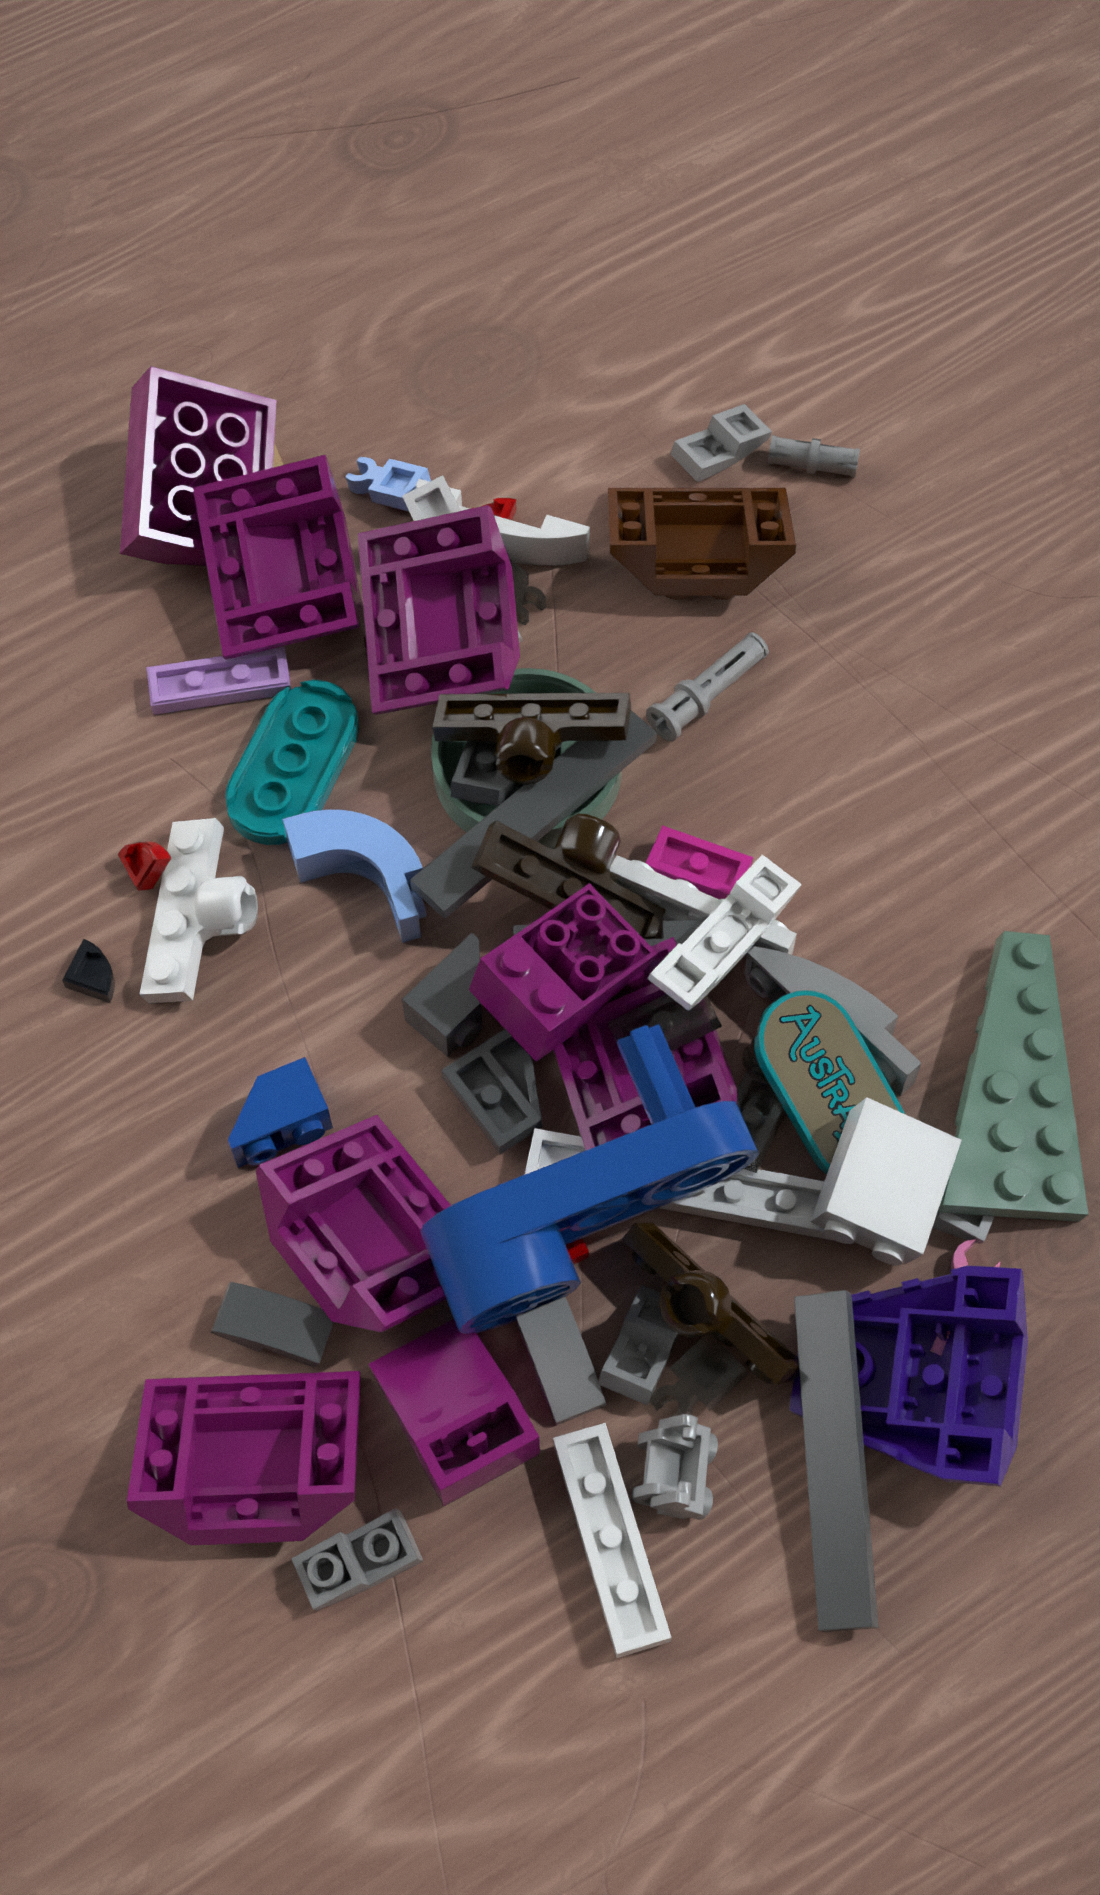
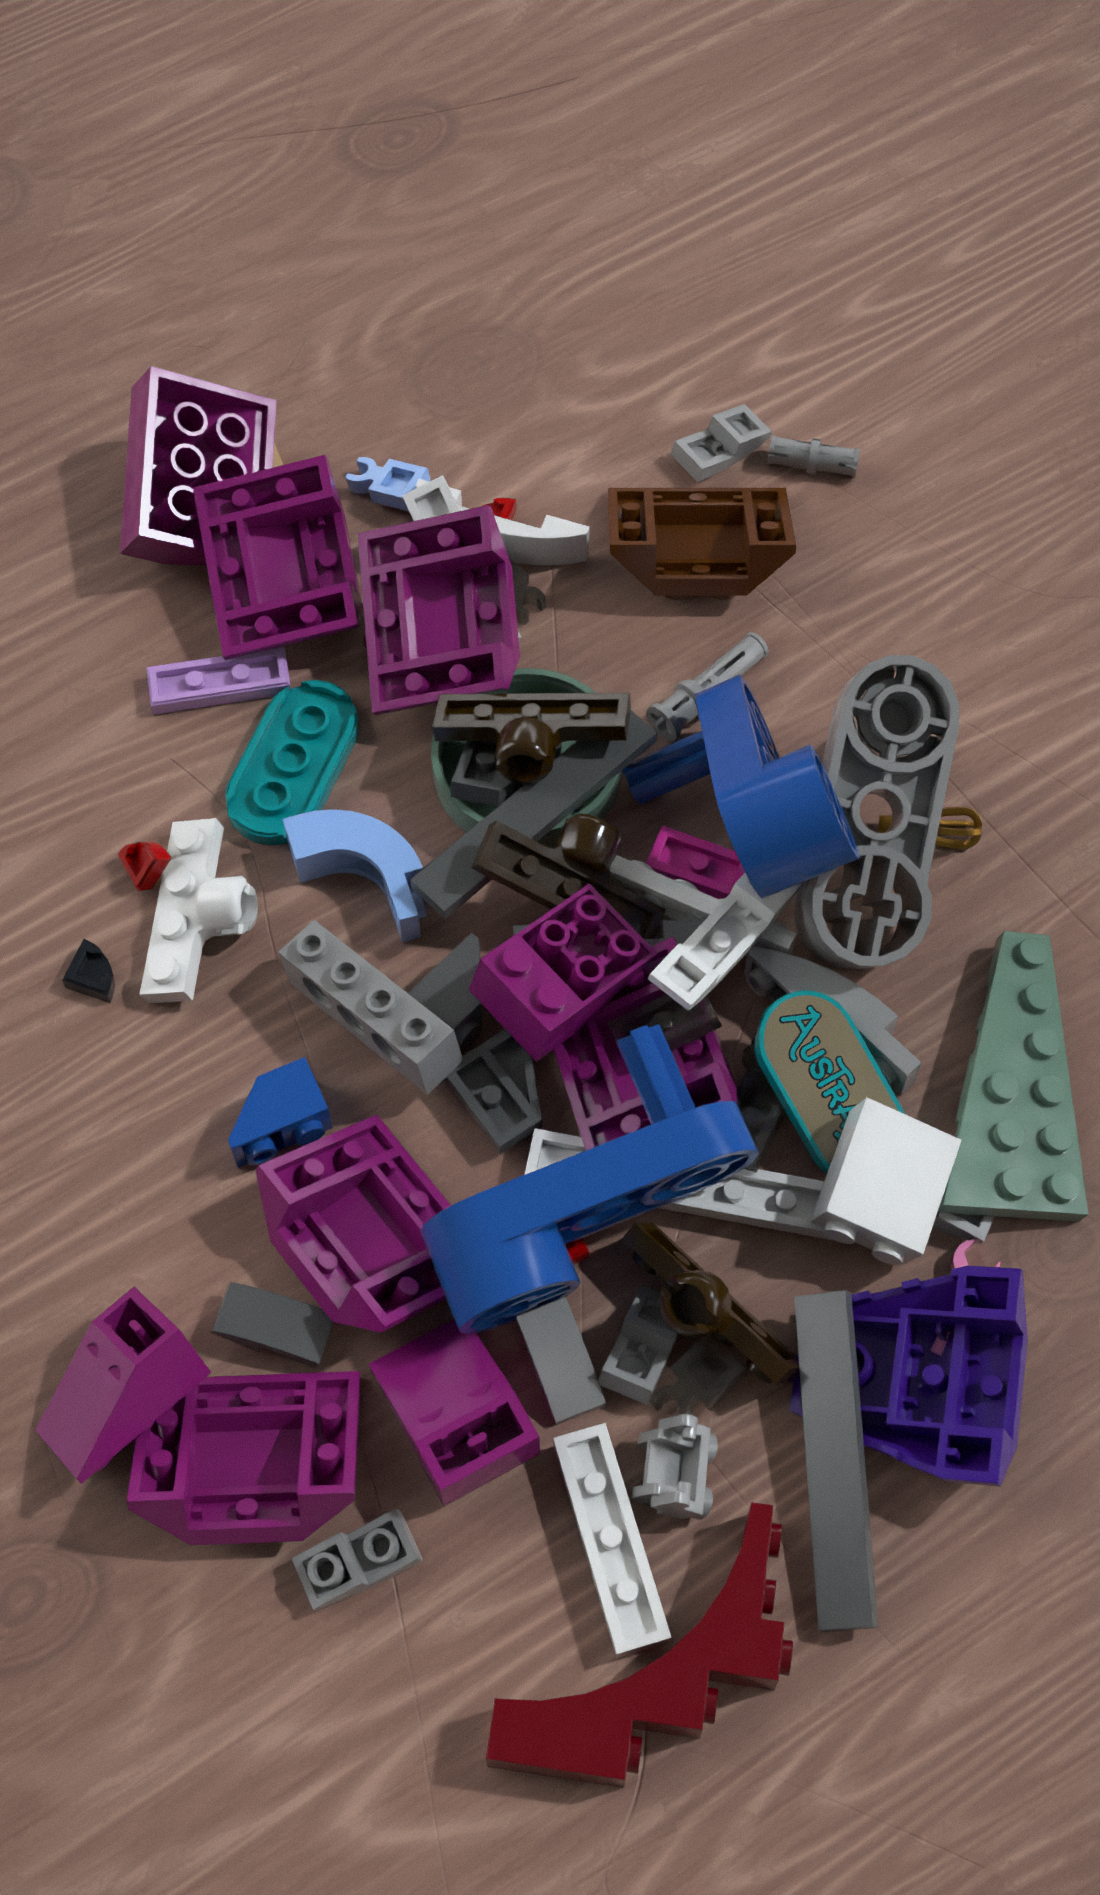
none -> magenta slope [35,1286,212,1484]
none -> light grey brick [278,920,463,1095]
none -> dark red arch [486,1502,793,1788]
none -> blue beam [623,674,859,899]
none -> light grey beam [794,655,959,970]
none -> pearl gold piece [878,807,982,849]

